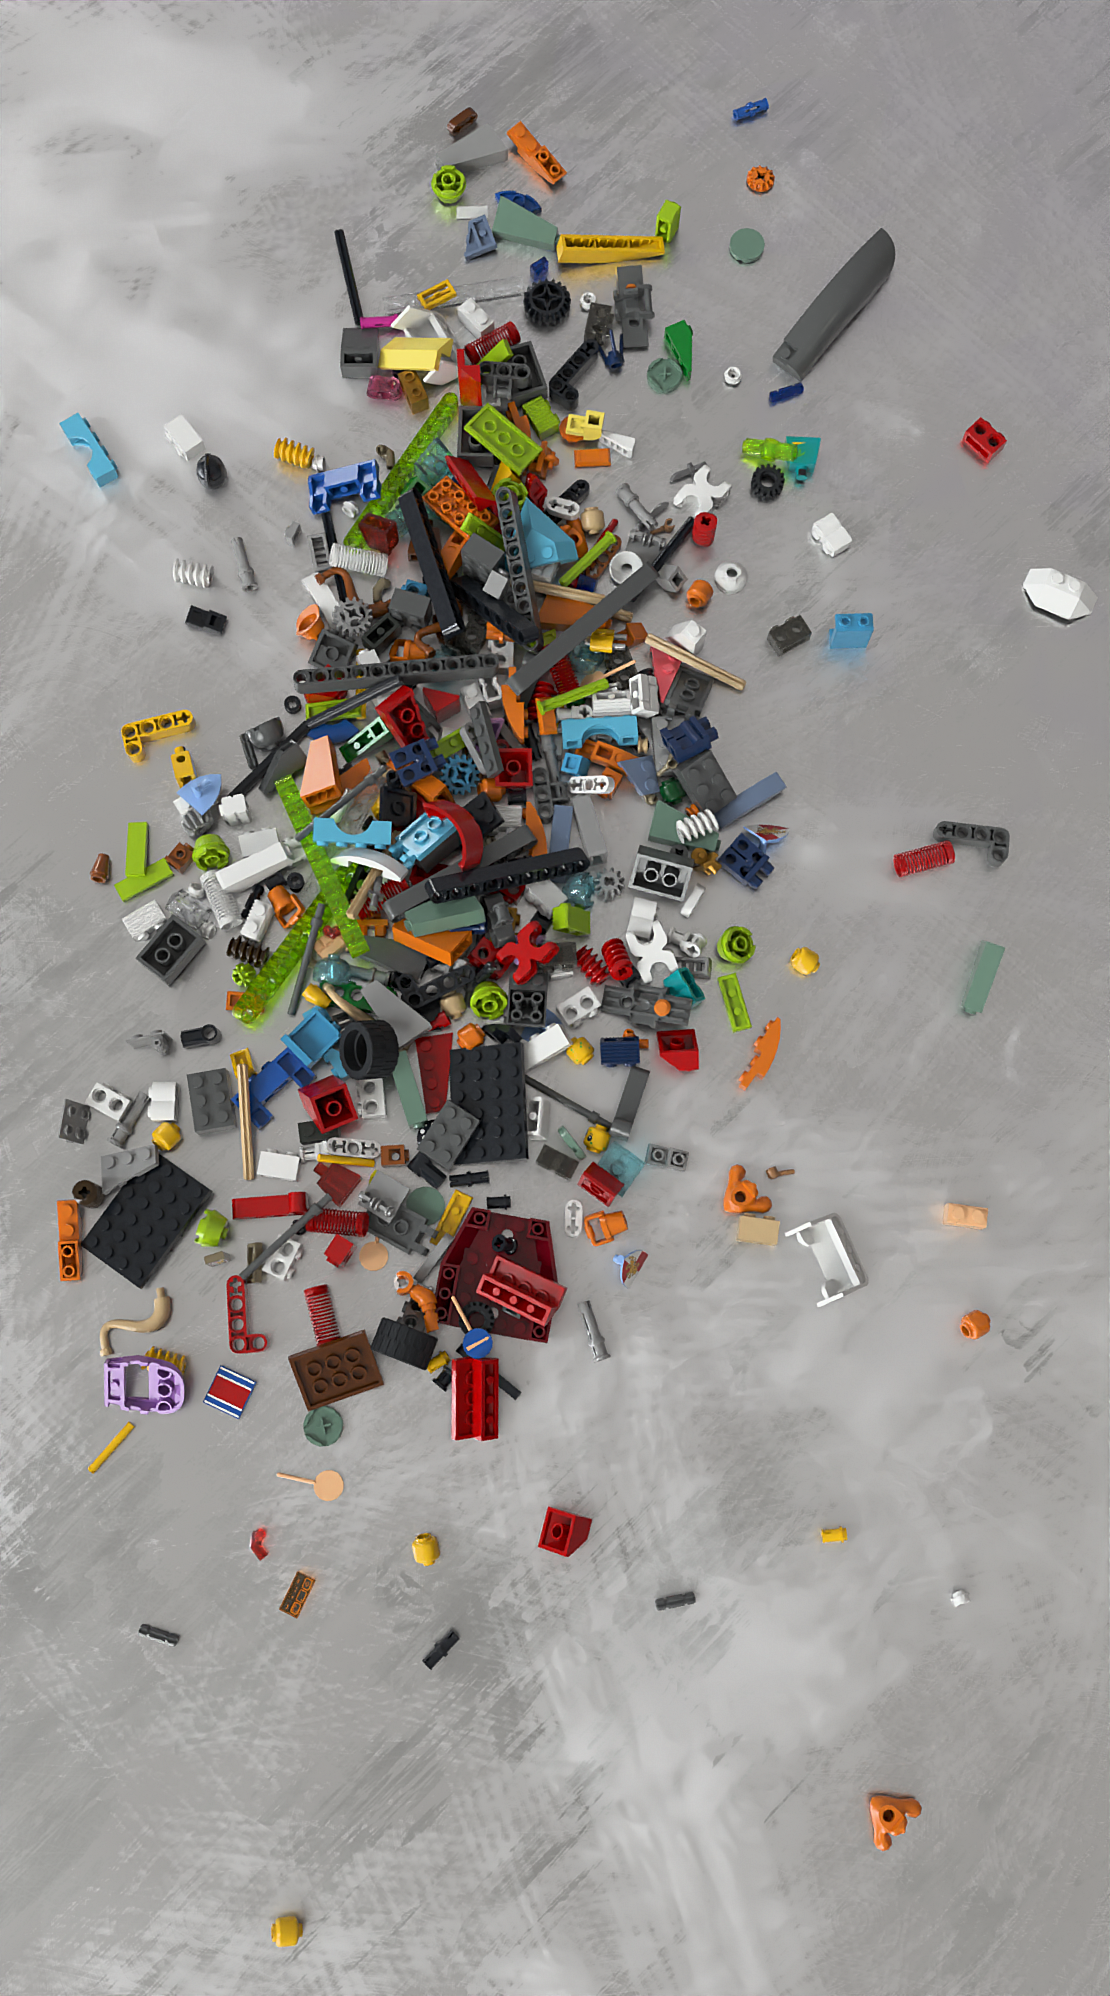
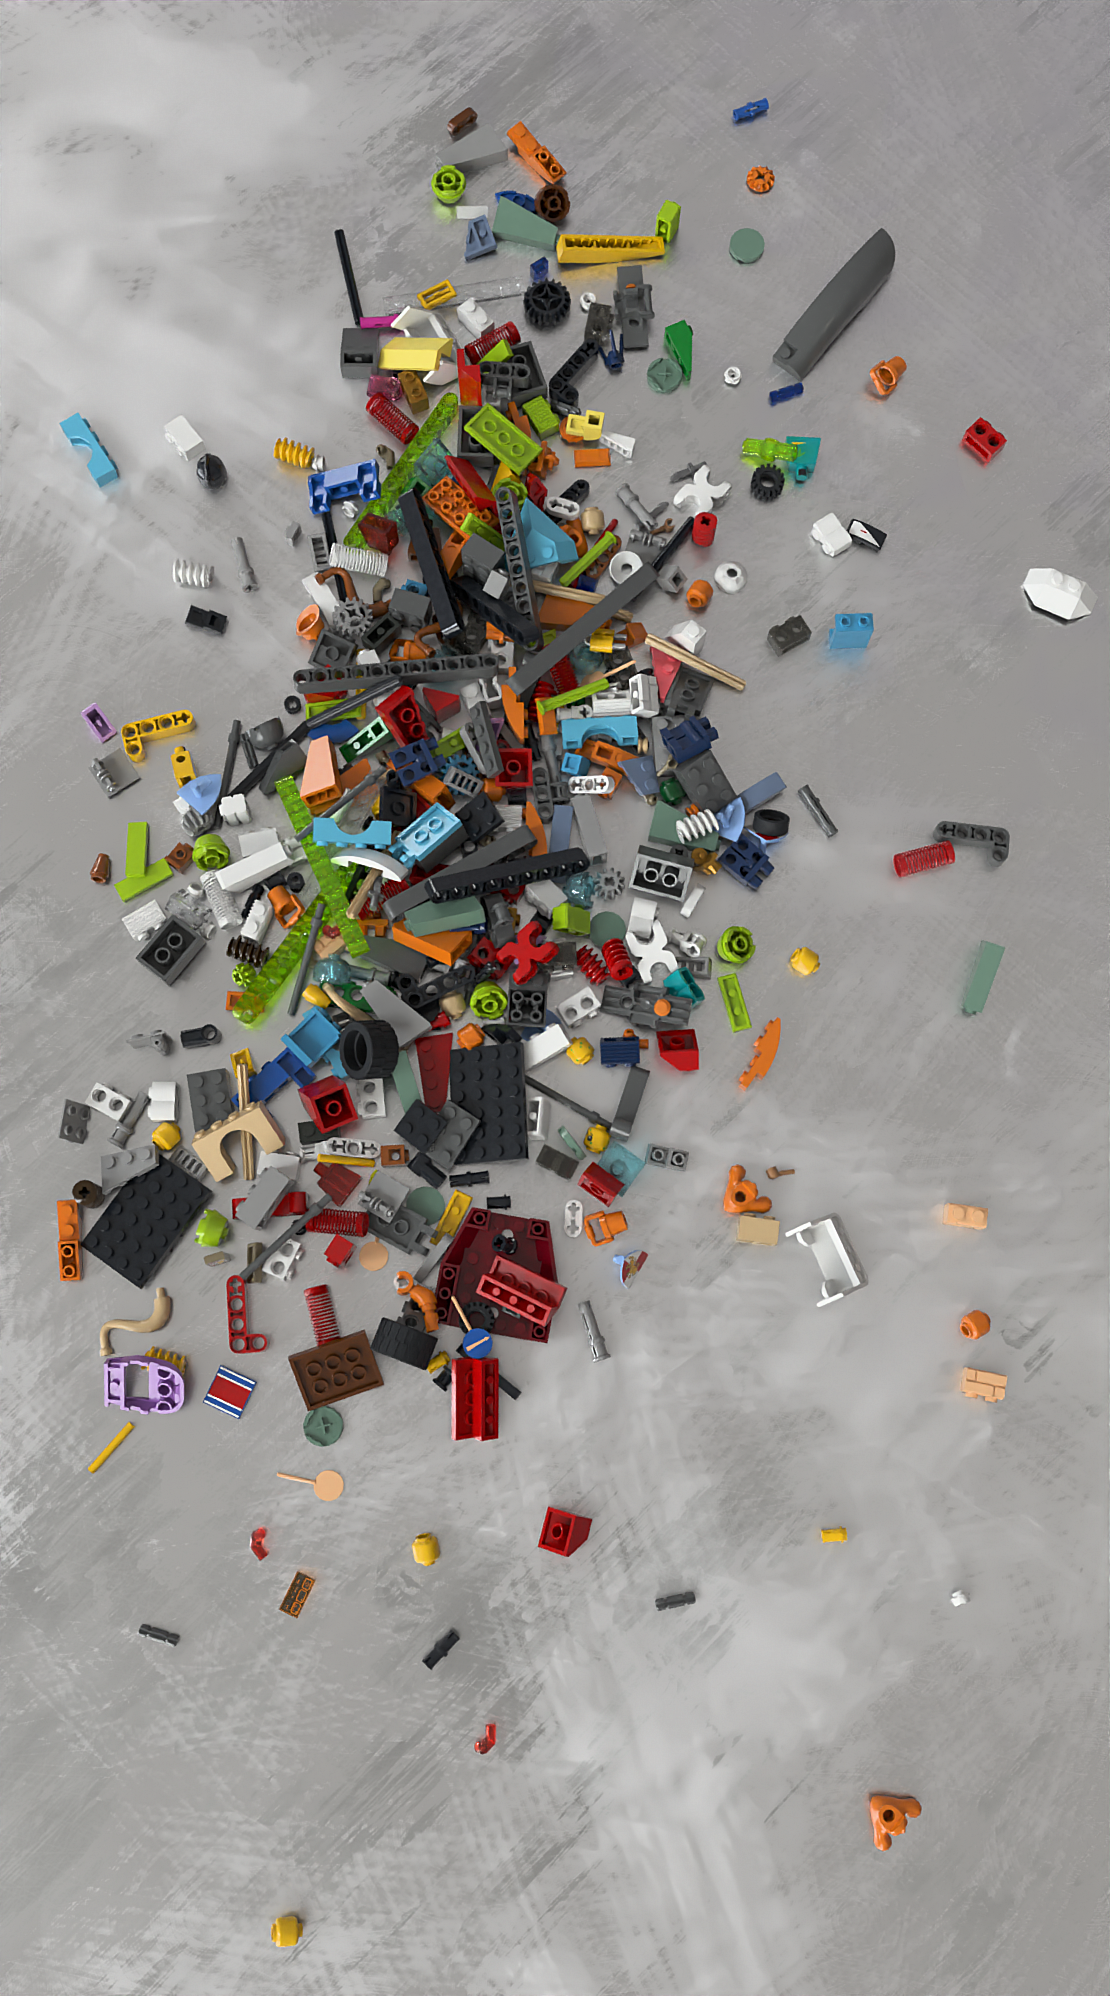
red windscreen [422,800,484,872] -> none
none -> lavender slope [80,702,117,743]
none -> light grey hinge [89,748,140,798]
none -> light grey slope [168,1144,209,1182]
none -> tan arch [191,1101,286,1182]
none -> dark grey bar [213,720,241,829]
none -> light grey brick [235,1166,295,1231]
none -> red piece [366,392,419,445]
none -> black plate [393,1099,449,1154]
none -> light grey slope [442,765,484,798]
none -> clear red arm [474,1724,496,1754]
none -> reddish brown cylinder [534,184,570,222]
none -> dark grey axle [550,399,582,416]
none -> sand green tile [589,911,626,948]
none -> light blue shield [712,797,746,843]
none -> black tyre [753,809,790,836]
none -> dark grey pin [798,784,838,838]
none -> slope [846,519,887,552]
none -> orange piece [870,356,907,395]
none -> light nougat brick [960,1367,1007,1403]

